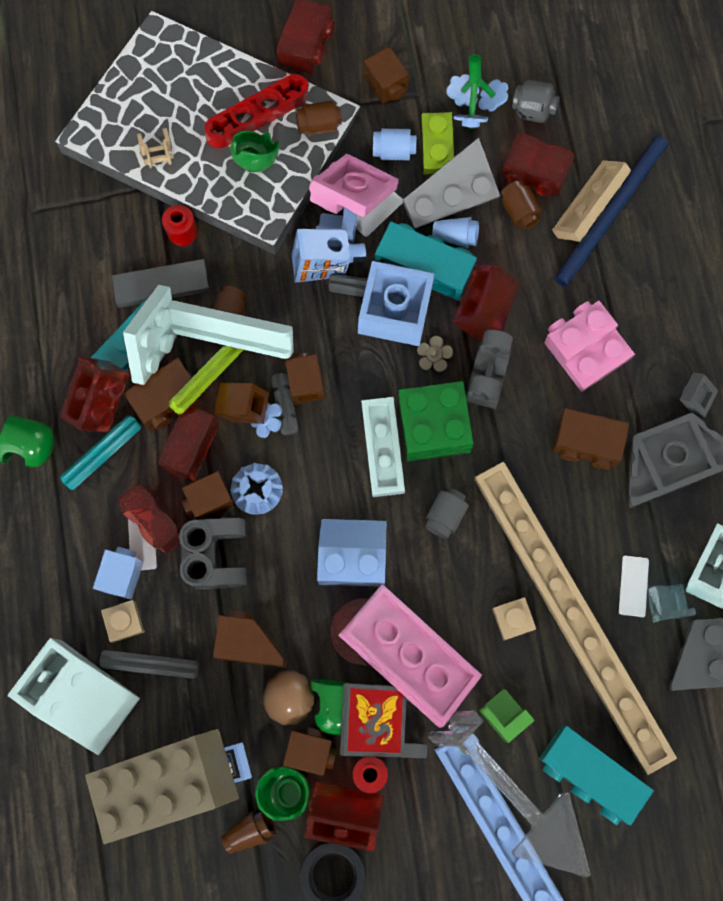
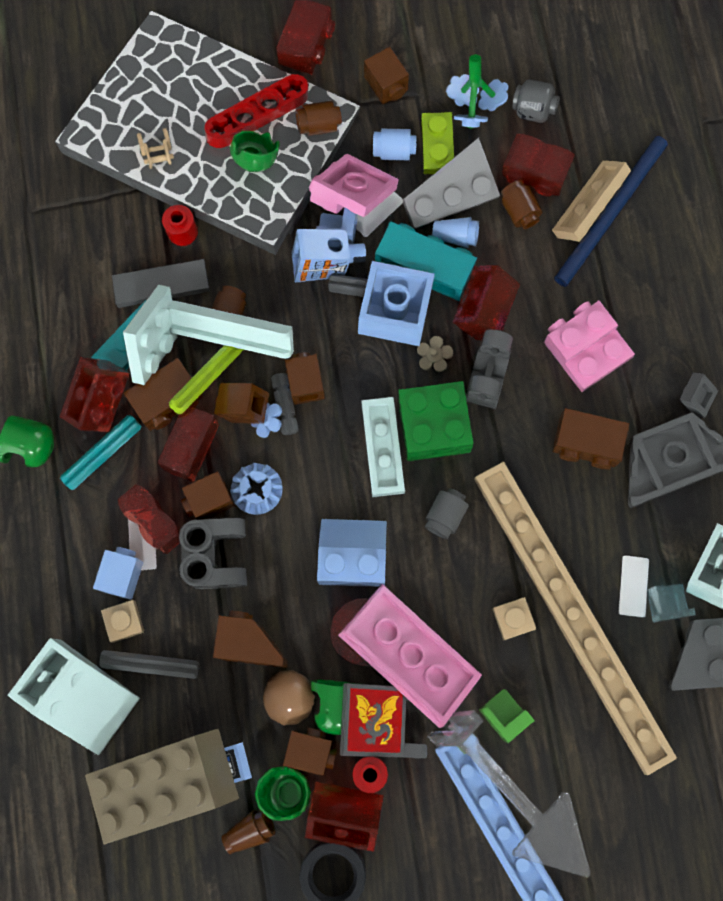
teal brick [538,725,654,826] -> none

